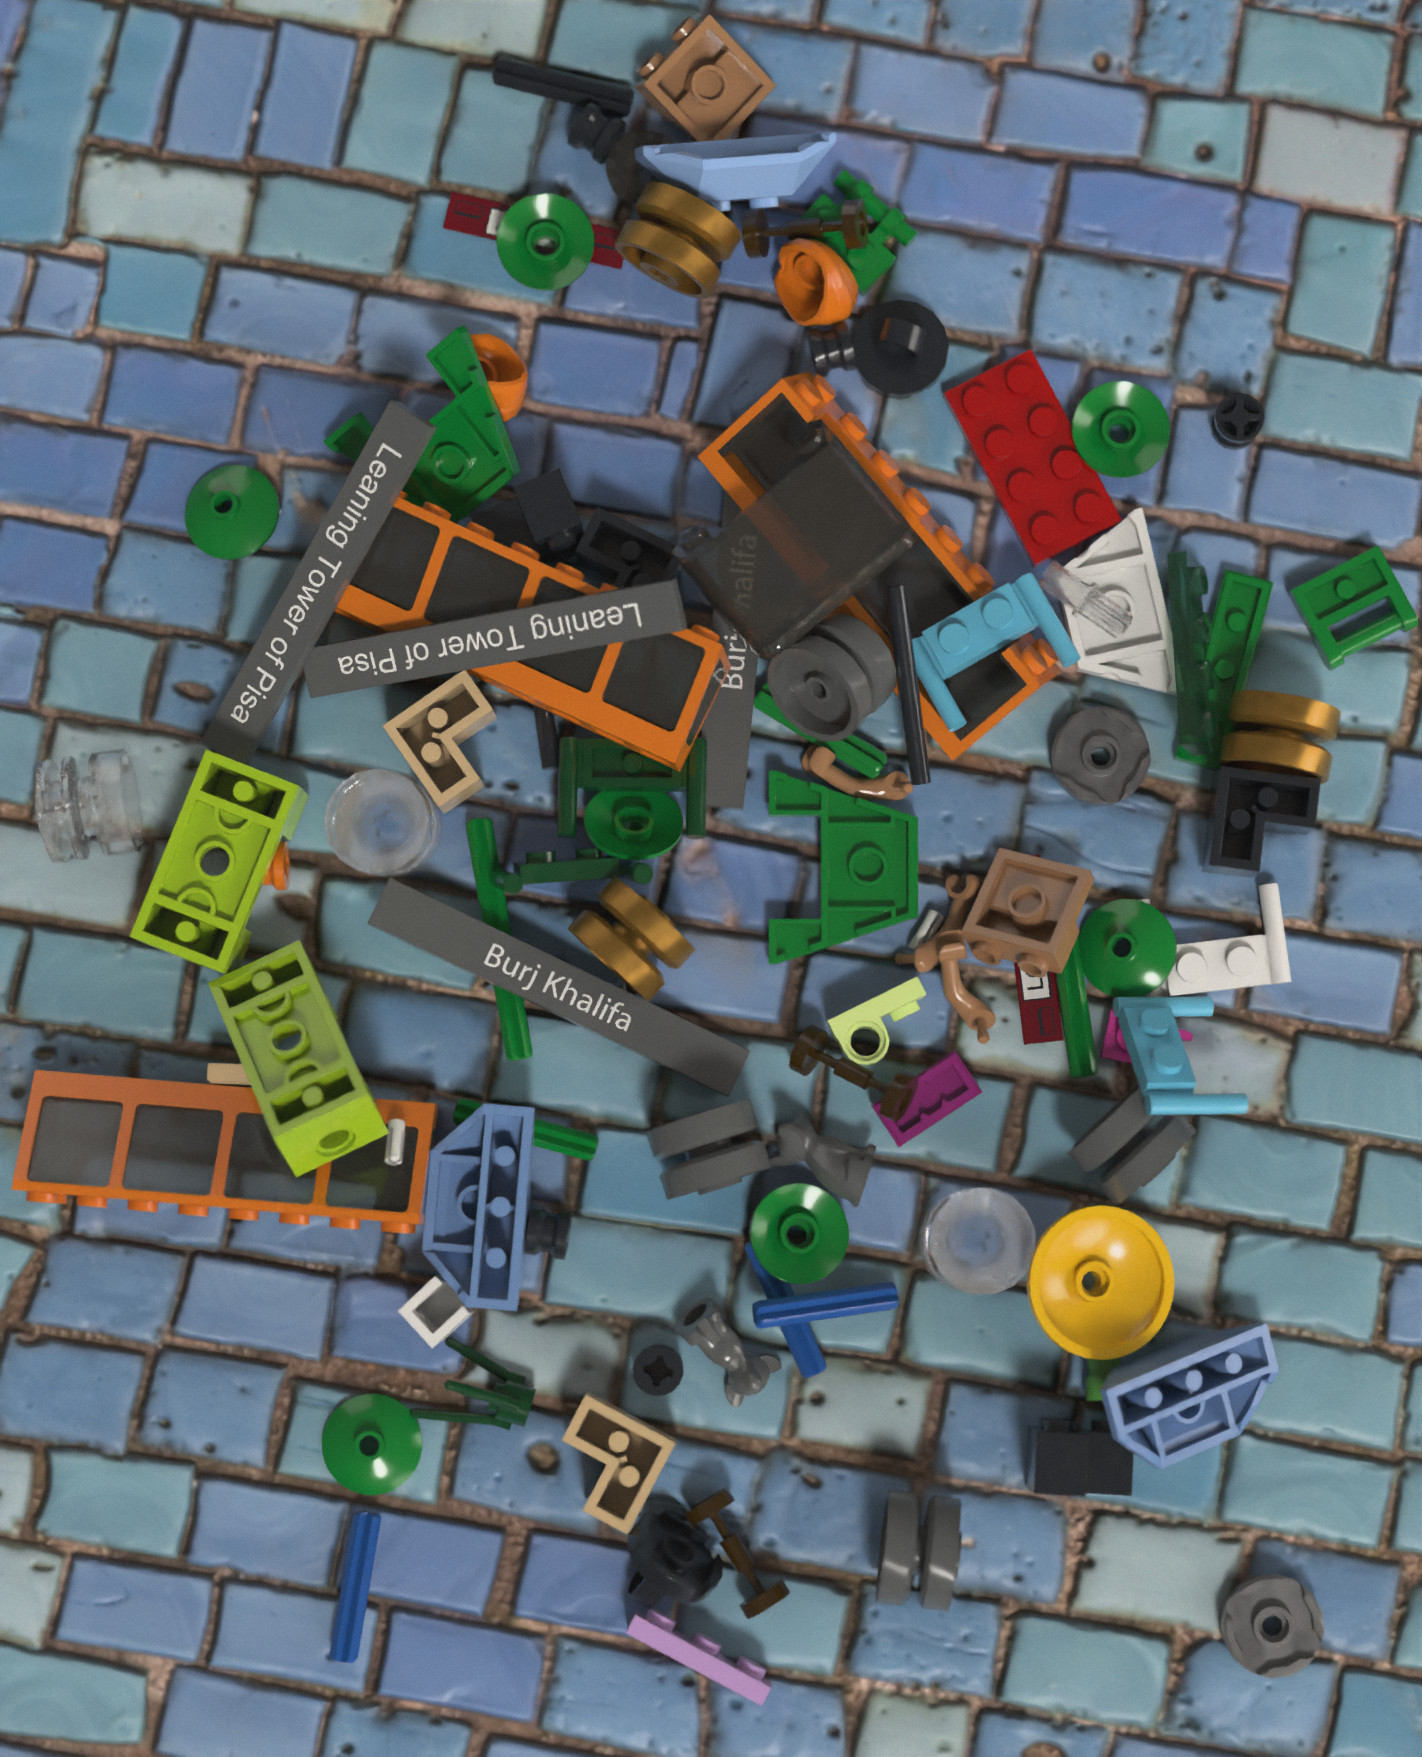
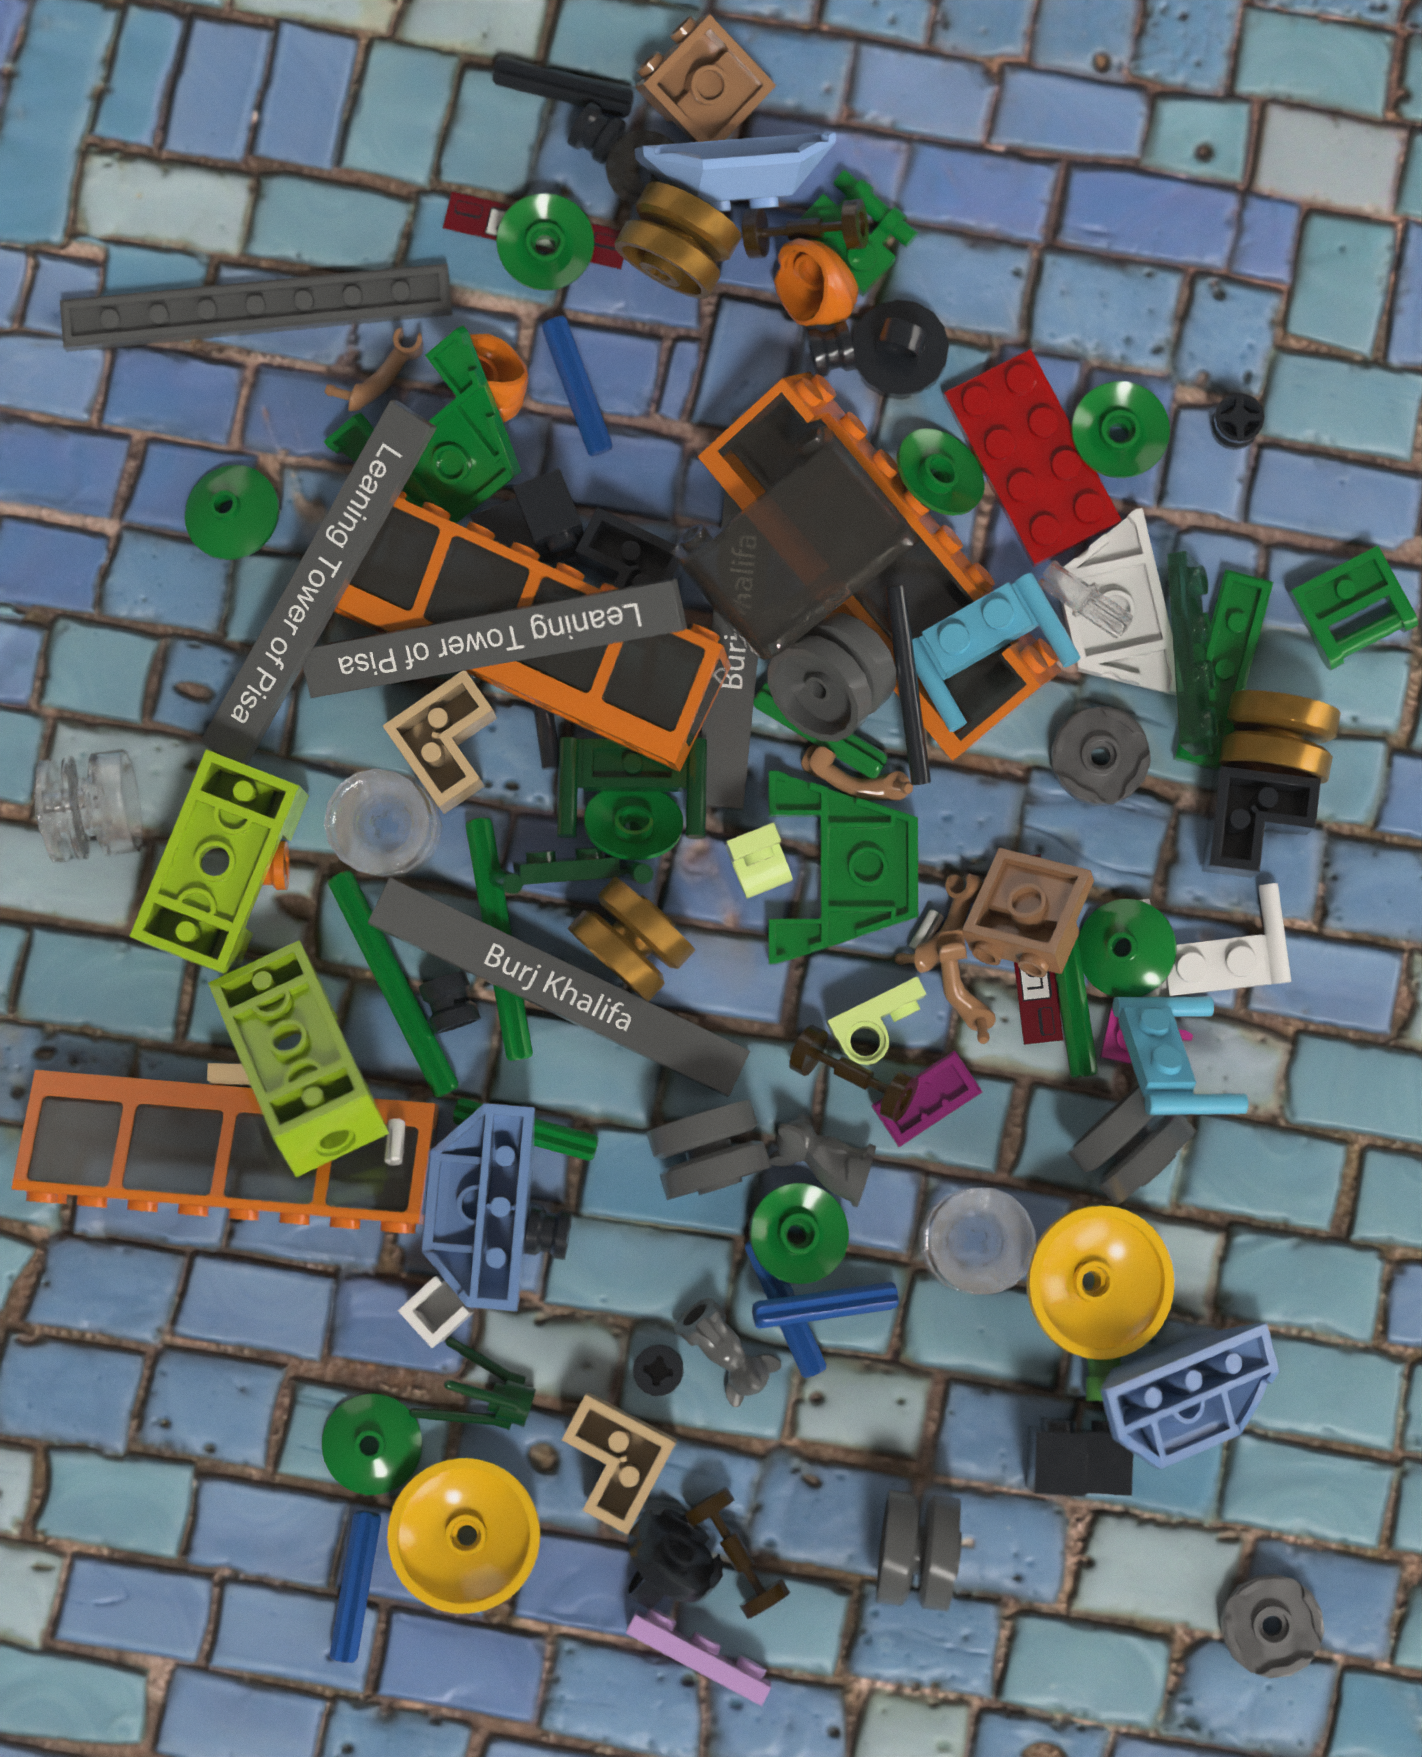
none -> dark grey tile [60,263,453,352]
none -> medium nougat piece [325,327,424,411]
none -> green axle [328,870,458,1097]
none -> yellow dish [387,1458,541,1614]
none -> black wheel [419,971,481,1034]
none -> blue axle [542,316,612,456]
none -> yellowish green plate [725,823,793,899]
none -> green dish [897,428,985,516]

